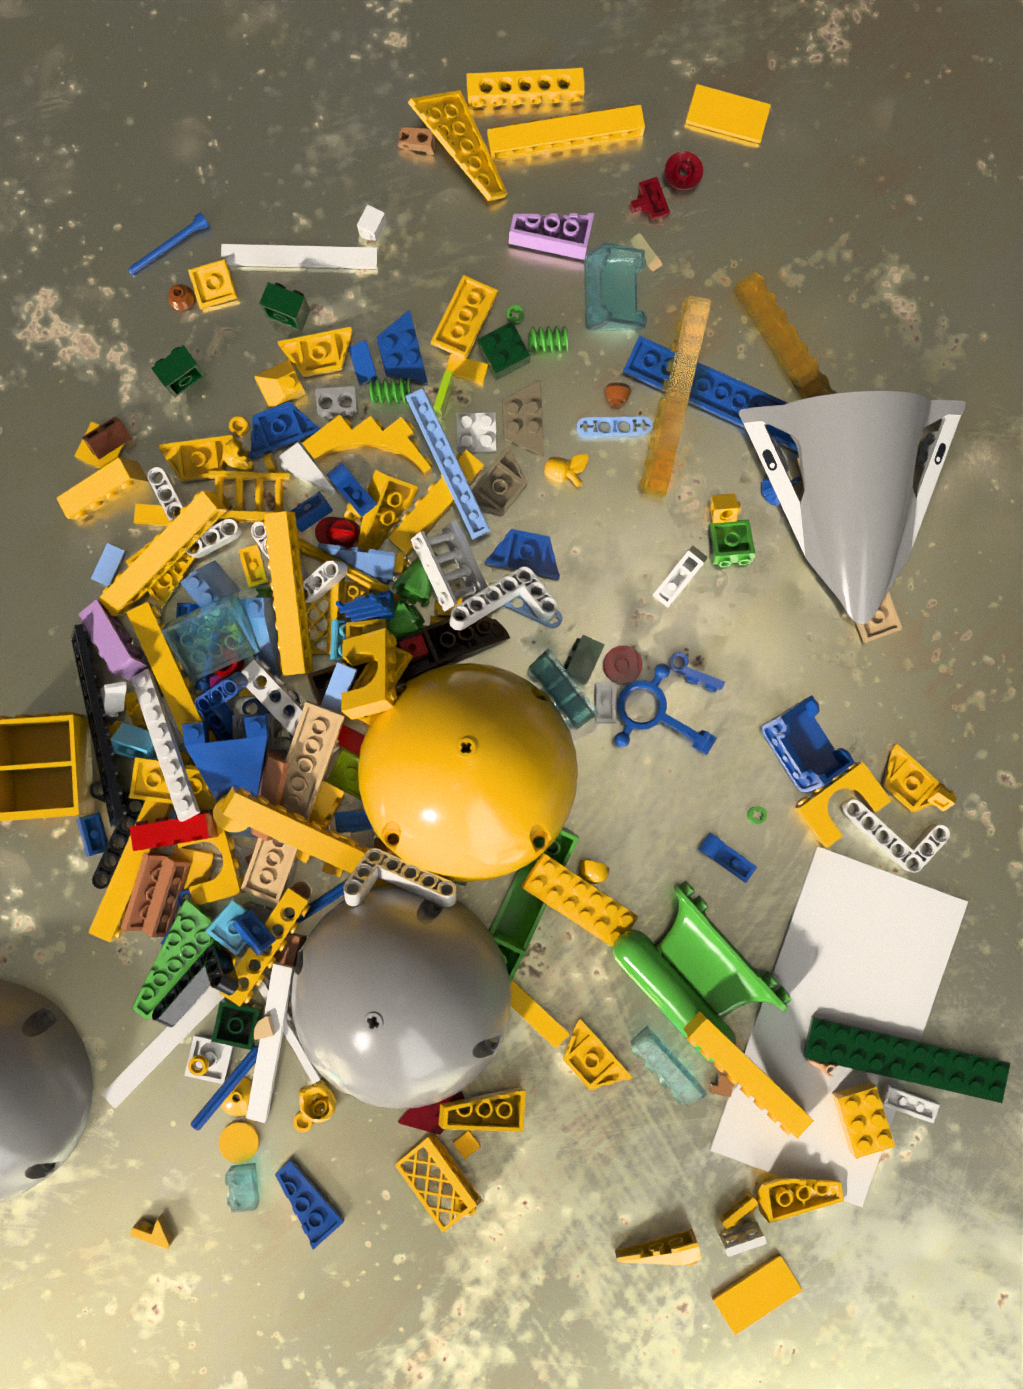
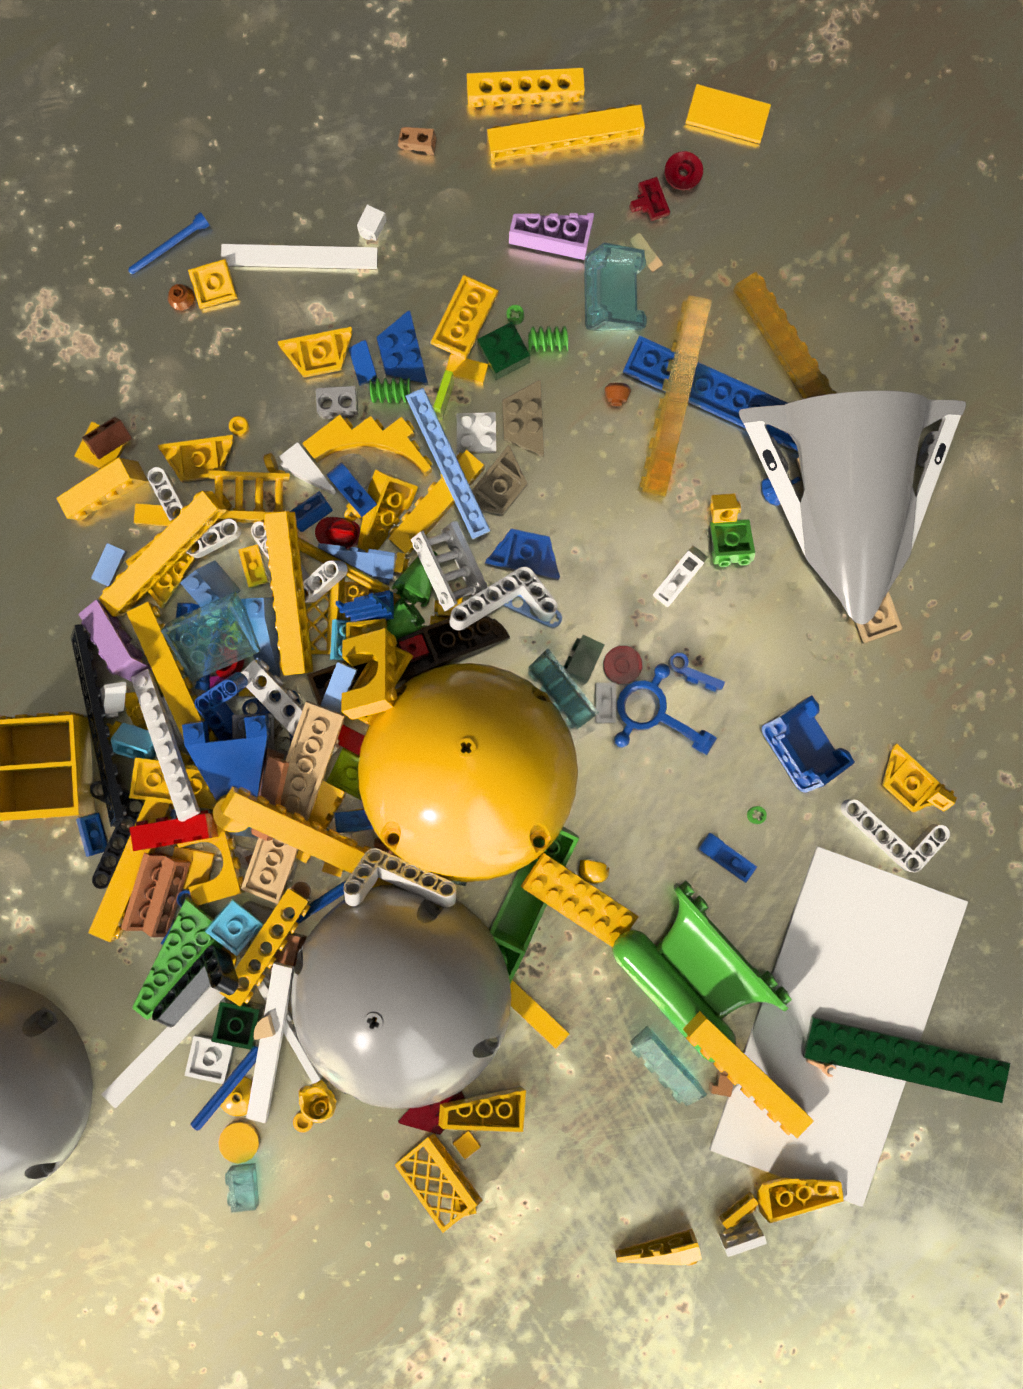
yellow slope [130,1213,174,1250] -> none
dark green brick [151,345,206,398] -> none
yellow plate [188,1055,209,1076] -> none
yellow hair [223,438,254,472] -> none
blue slope [232,909,276,956] -> none
blue wing [249,401,320,460] -> none
yellow slope [254,359,307,409] -> none
bright green bush [256,587,273,598] -> none
dark green brick [259,282,311,331] -> none
blue wing [275,1159,344,1250] -> none
yellow wing [408,90,508,201] -> none
yellow piece [544,454,589,487] -> none
yellow wing [563,1018,632,1090] -> none
light blue beam [576,416,653,437] -> none
yellow tile [712,1254,803,1335] -> none
yellow arch [795,761,891,848] -> none
yellow brick [832,1082,895,1159] -> none
white tile [880,1084,940,1123] -> none

